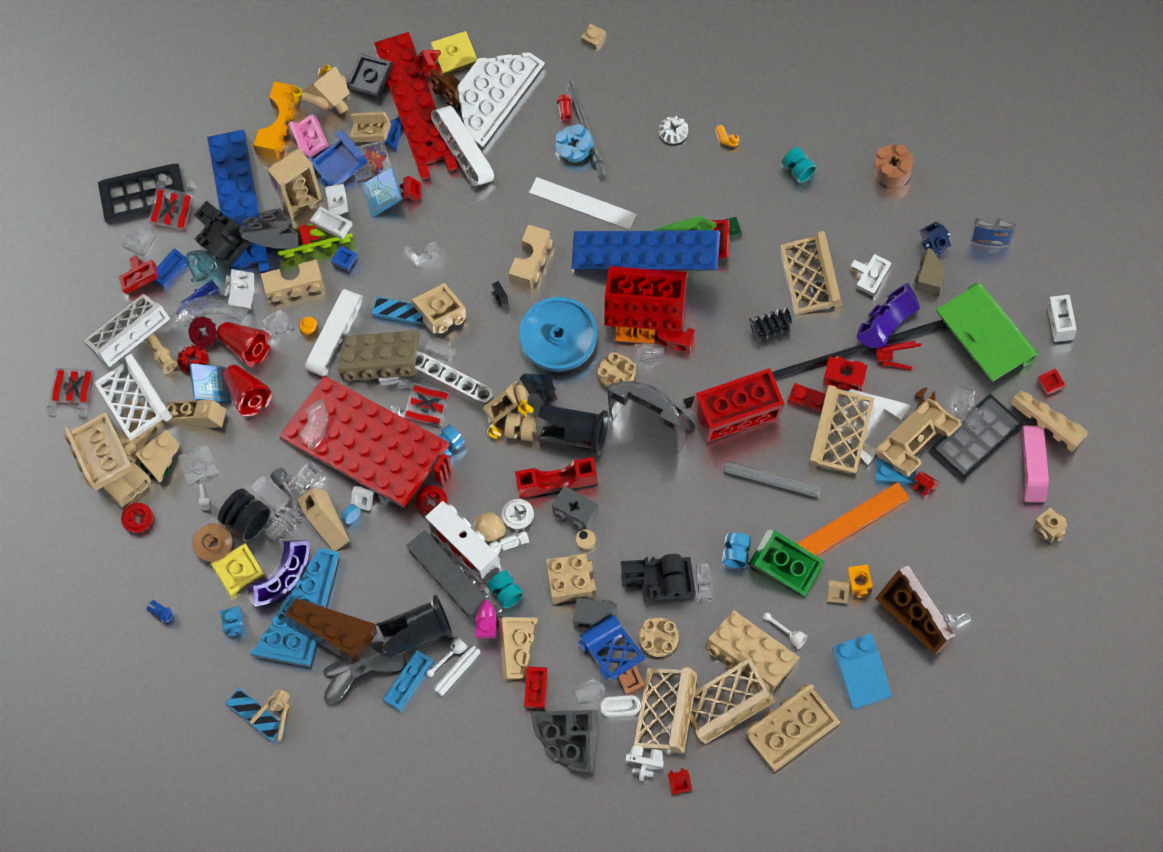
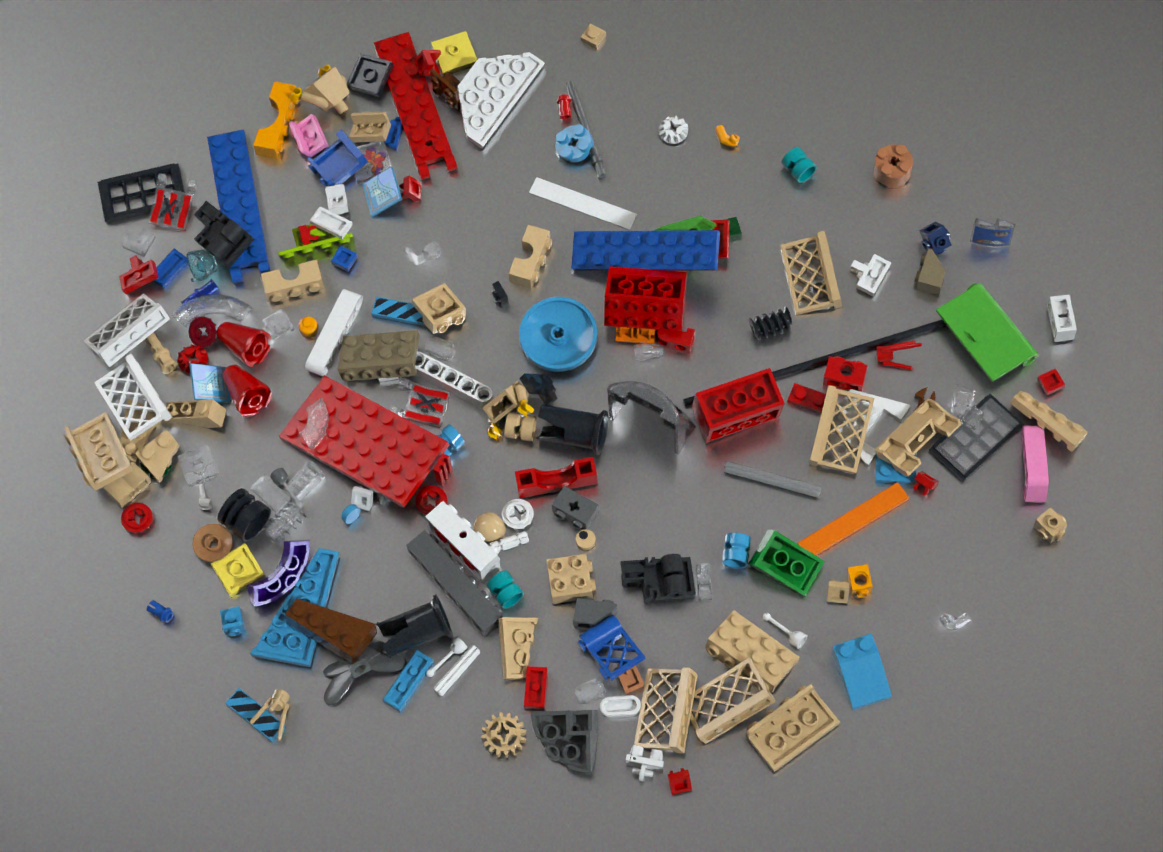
clear flag [46,368,94,419] -> none
white brick [224,269,254,308] -> none
dark grey brick [239,208,298,249] -> none
tan brick [268,148,322,221] -> none
tan slope [298,489,350,551] -> none
white beam [431,106,494,186] -> none
dark pink plate [475,599,496,639] -> none
tan dish [597,352,636,389] -> none
tan dish [638,617,679,657] -> none
dark purple brick [857,282,920,348] -> none
reddish brown wedge [875,566,956,655] -> none
none -> tan gear [481,712,526,758]

